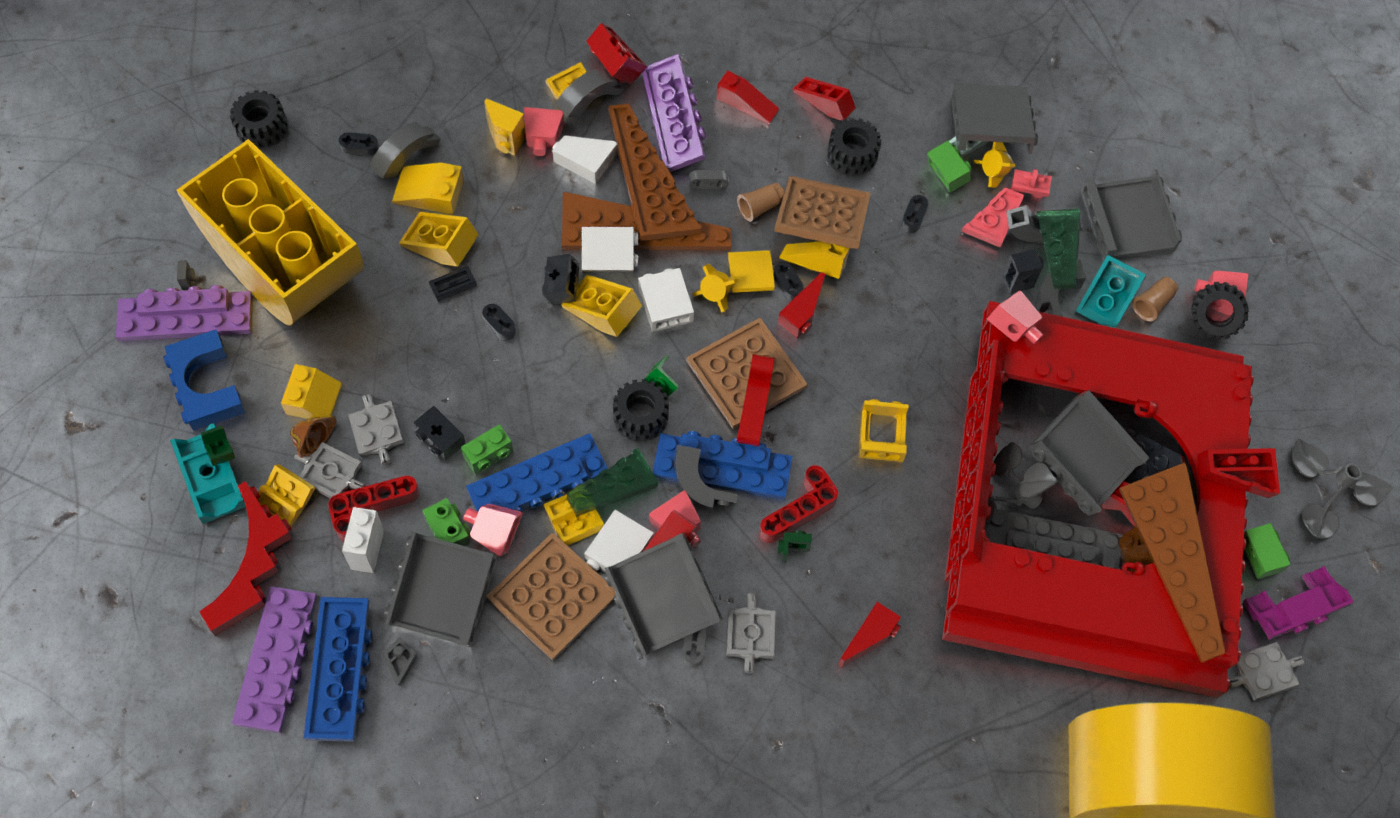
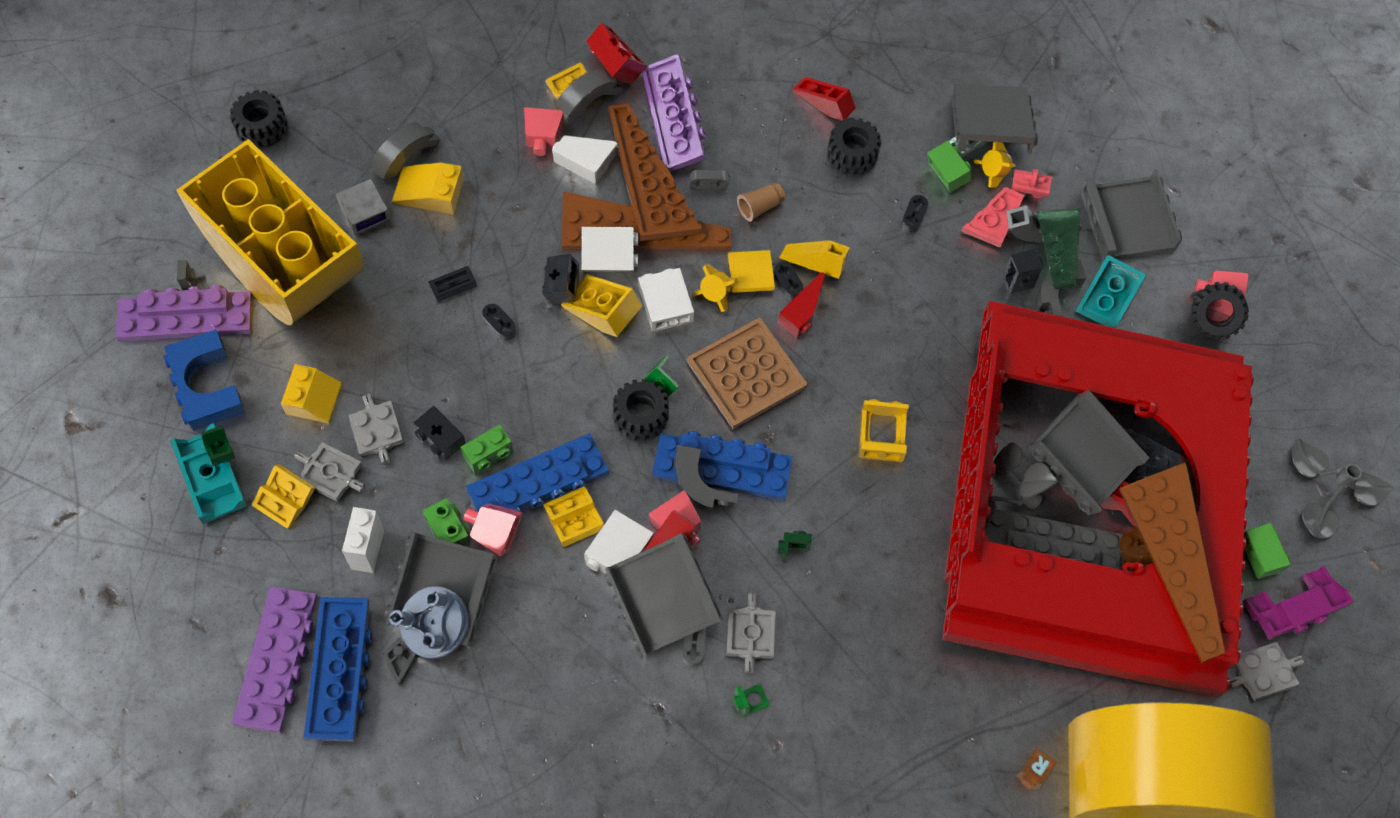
red arch [199,481,292,636] -> none
dark orange hat [290,416,337,458] -> none
red beam [328,475,420,541] -> none
black beam [339,132,379,156] -> none
yellow slope [399,212,479,267] -> none
yellow slope [484,98,526,156] -> none
medium nougat plate [486,532,616,661] -> none
clear green wing [566,448,659,517] -> none
red slope [717,70,779,125] -> none
red beam [737,354,775,447] -> none
red beam [759,465,838,543] -> none
medium nougat plate [774,176,871,249] -> none
red slope [838,602,901,667] -> none
coral torso [987,291,1043,344] -> none
medium nougat plant [1132,277,1179,322] -> none
red wedge [1197,448,1280,498] -> none
none -> flat silver piece [336,179,390,234]
none -> sand blue piece [389,586,469,658]
none -> green bracket [733,684,770,717]
none -> clear orange brick [1017,747,1057,790]

